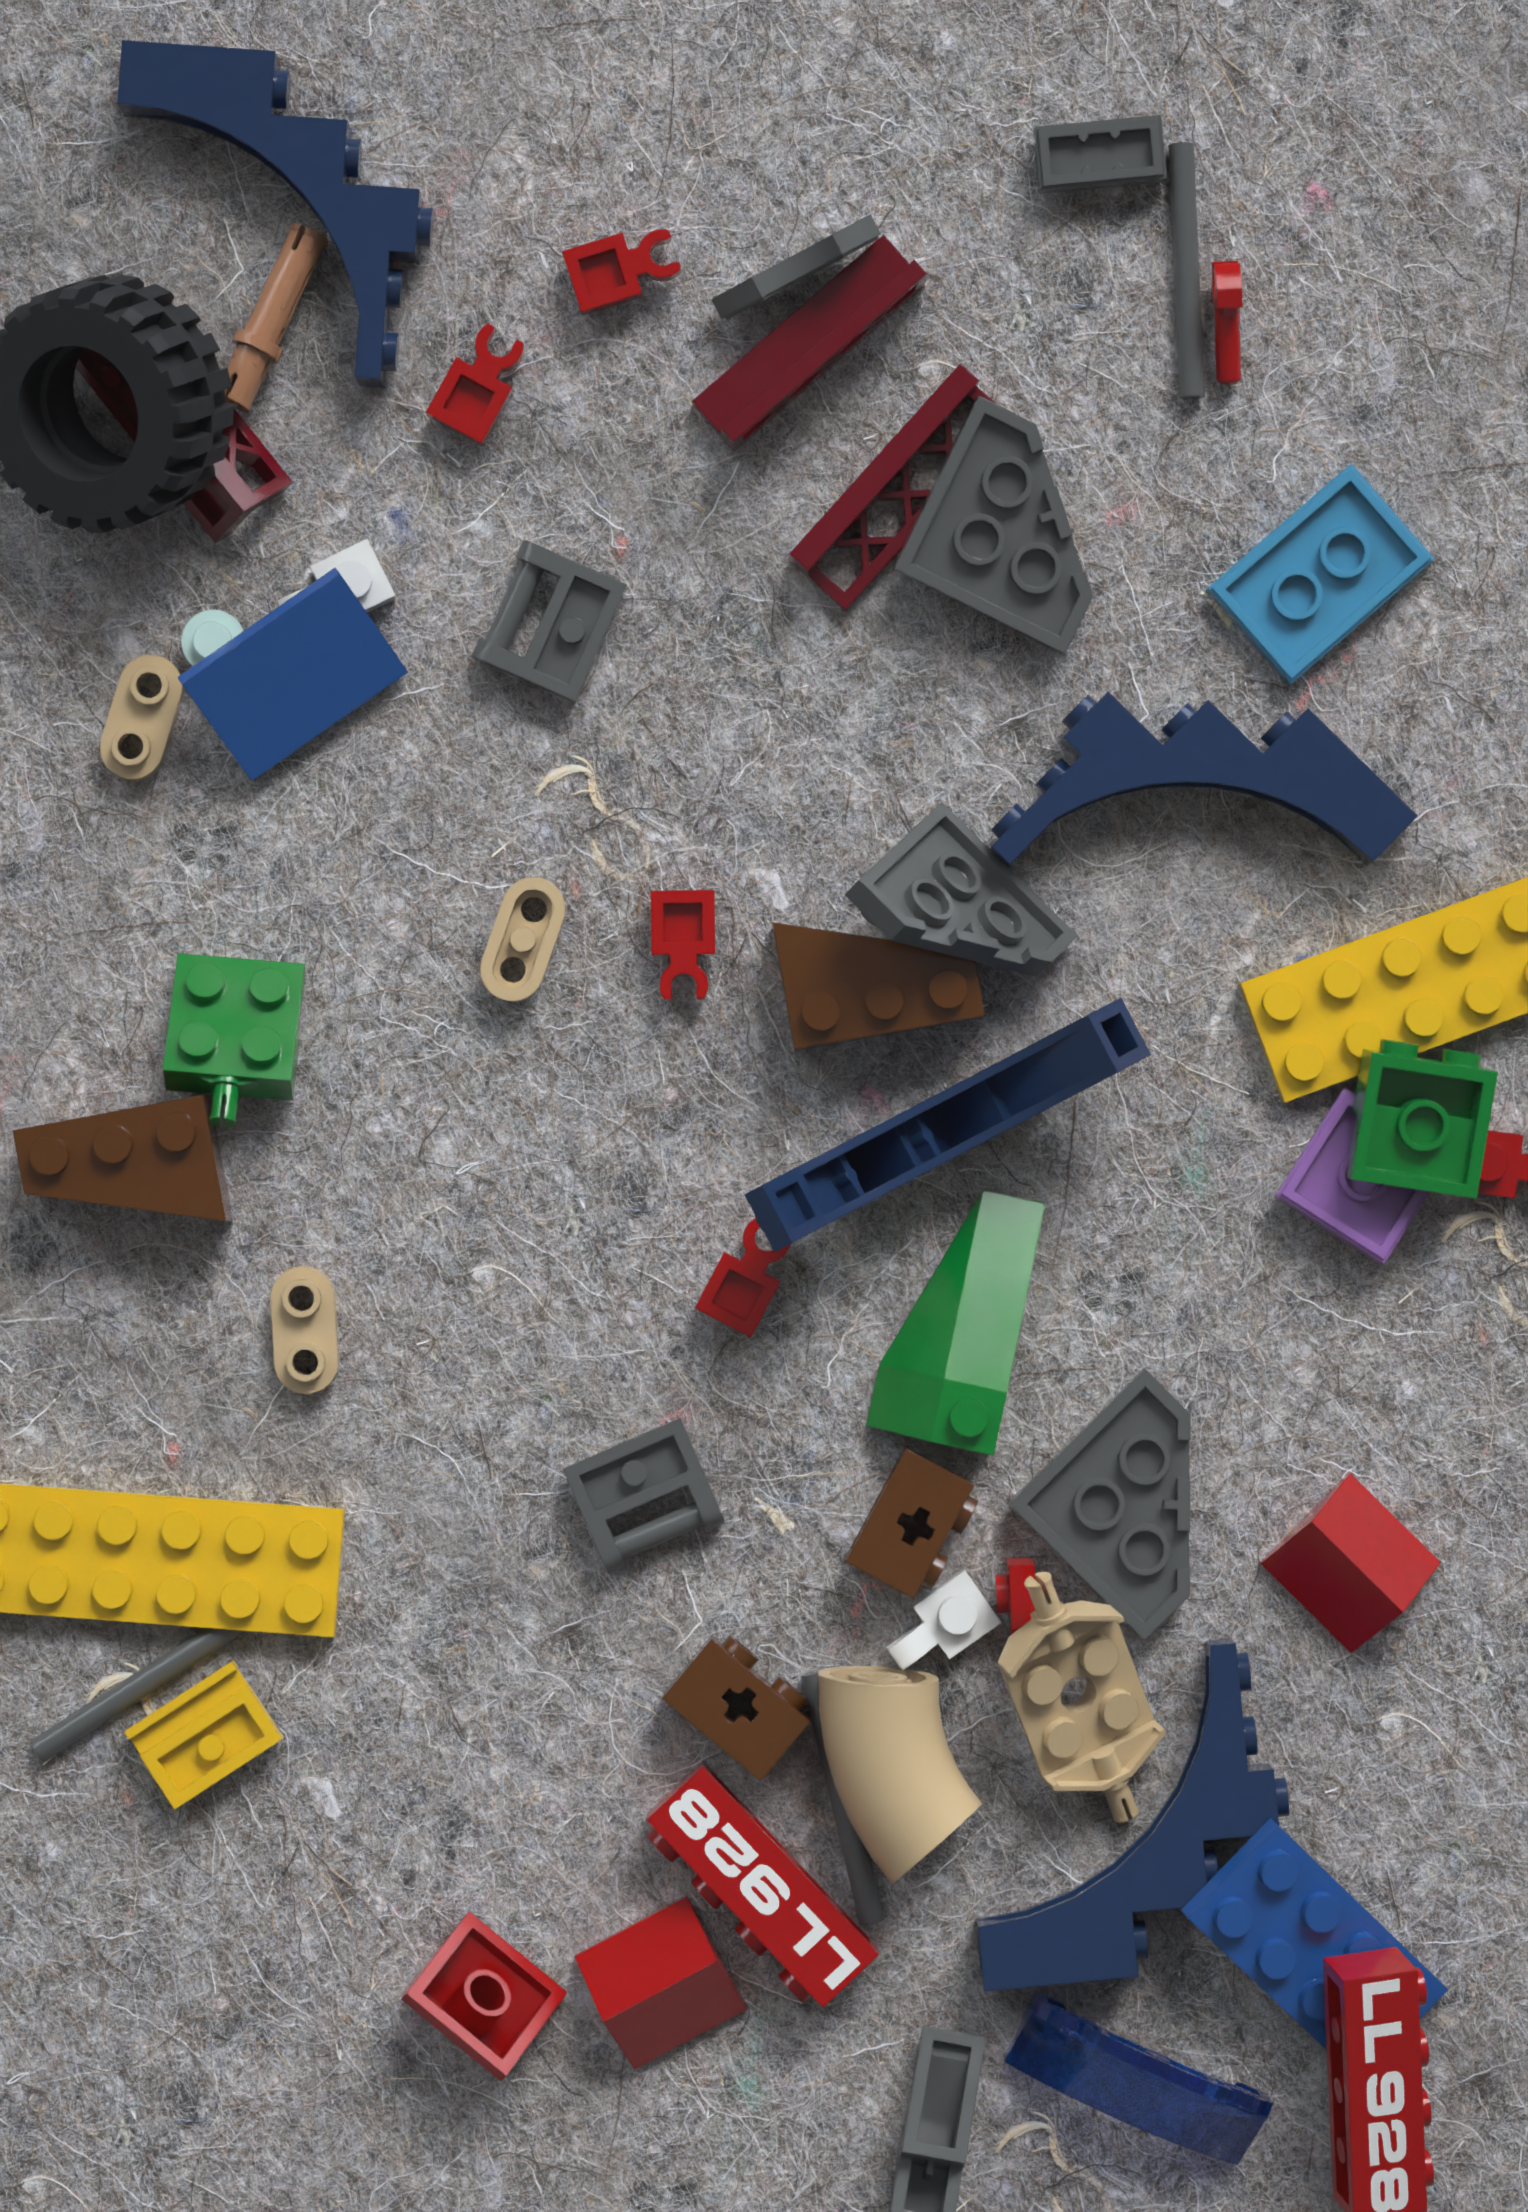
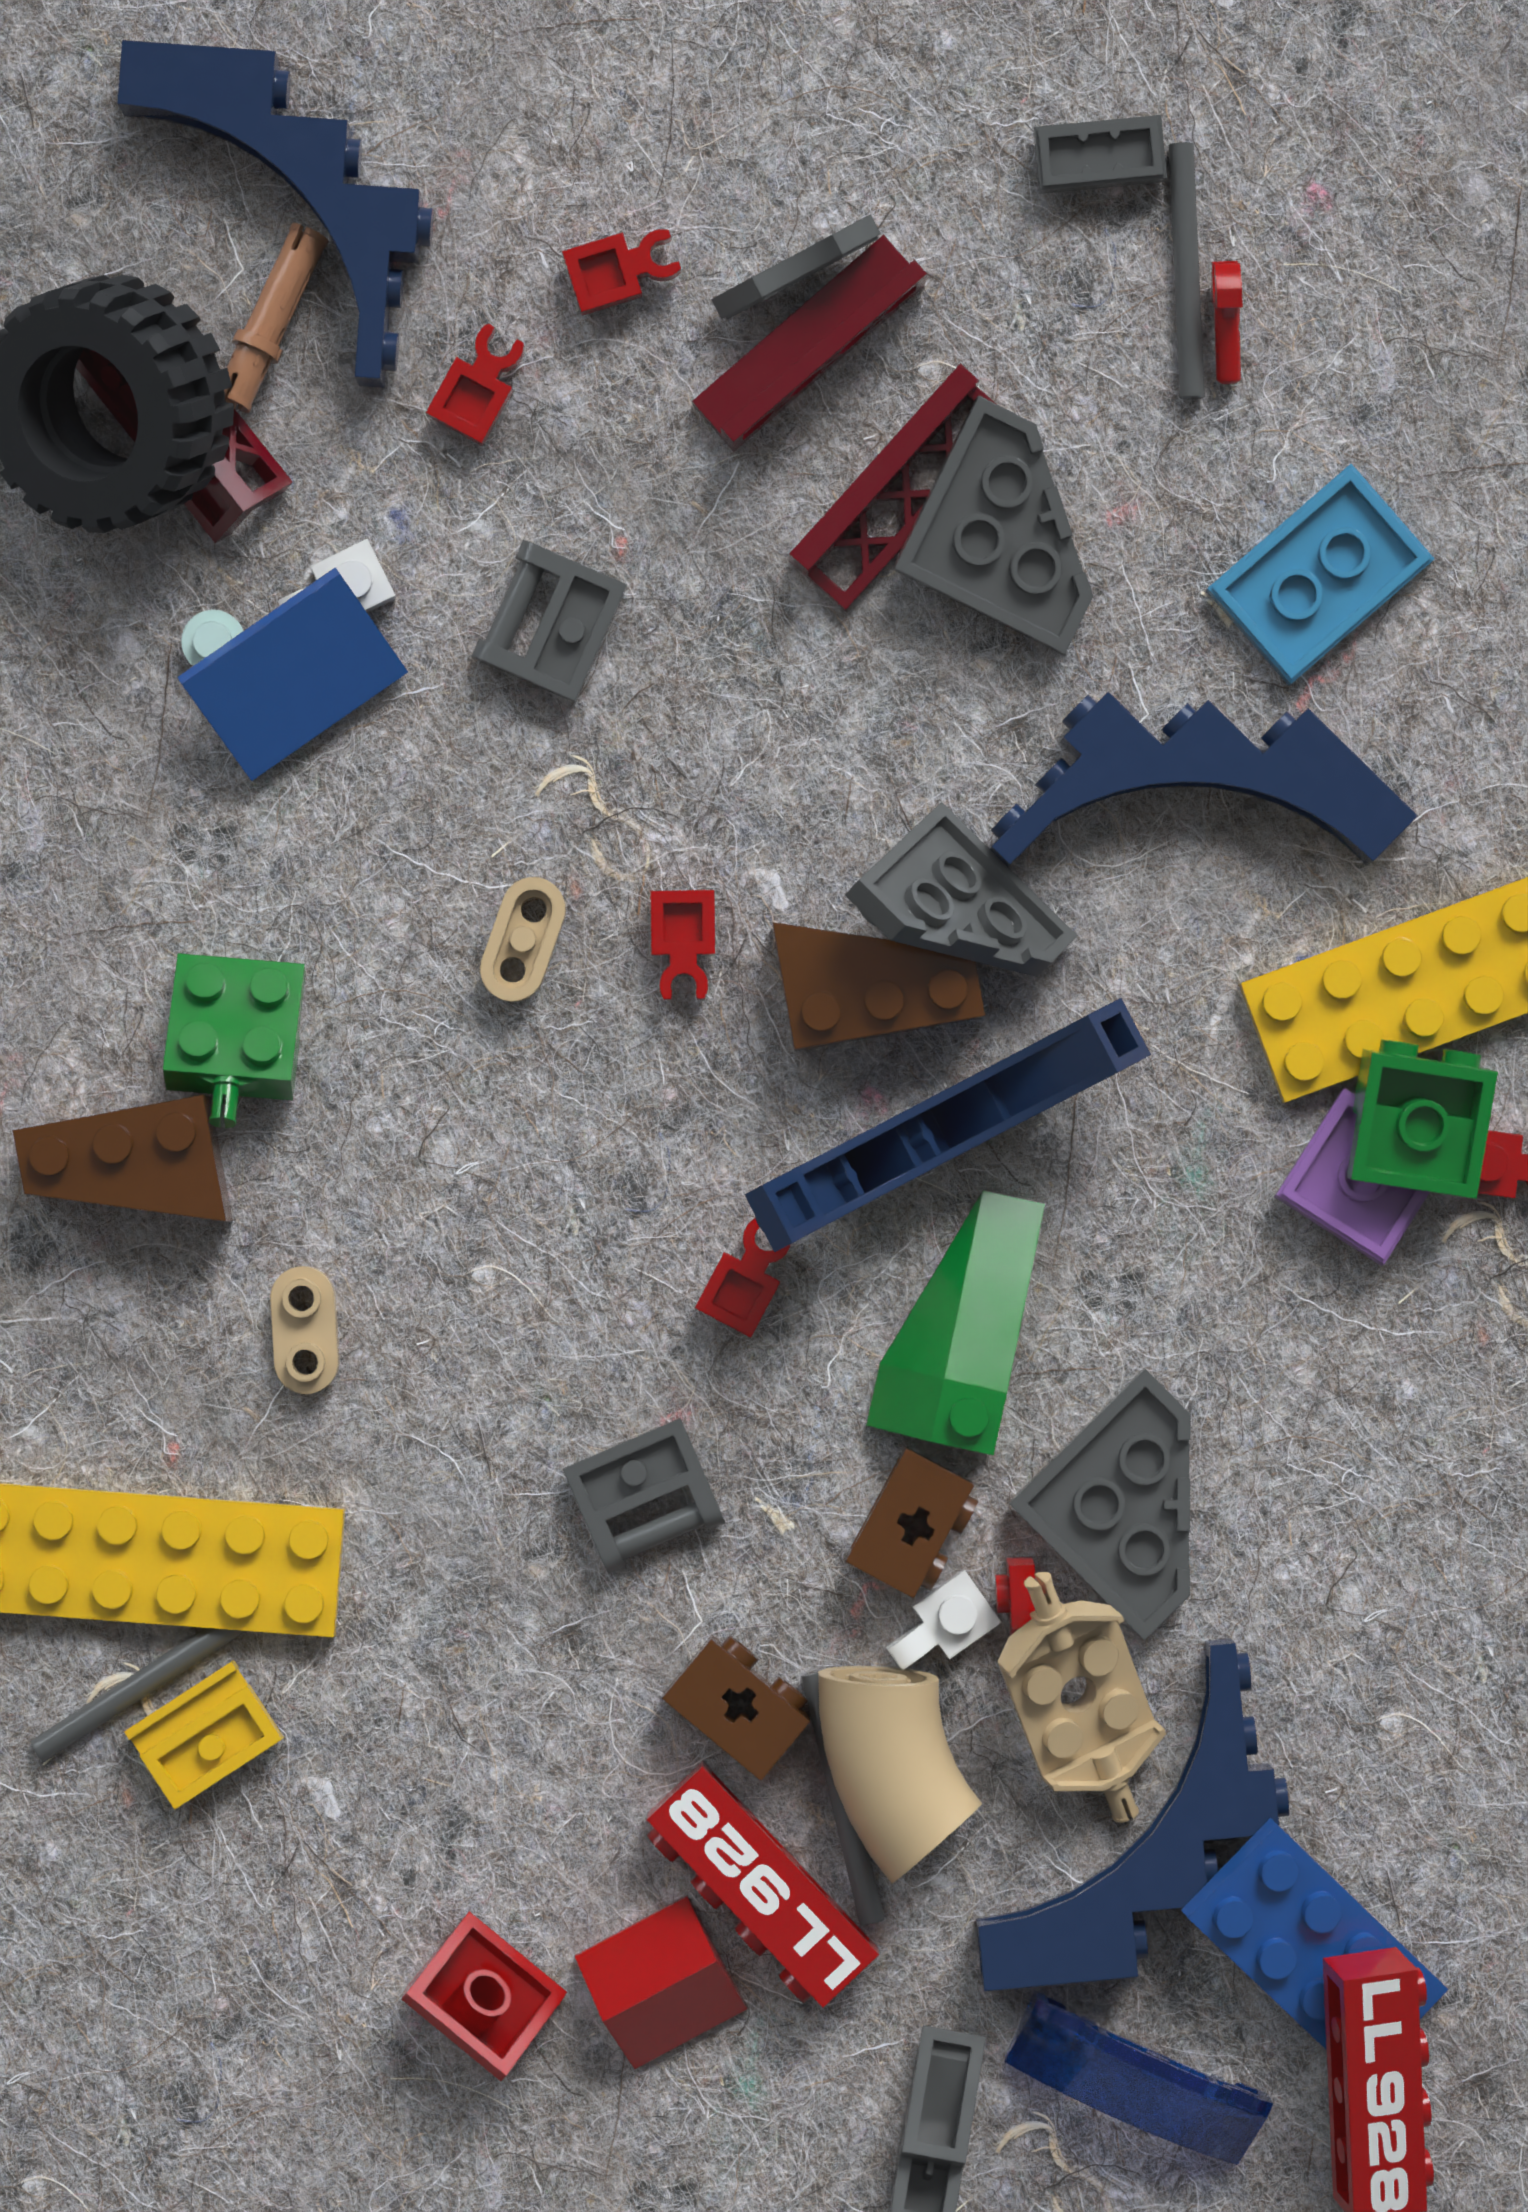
tan plate [100,655,185,781] -> none
red slope [1260,1472,1441,1653] -> none

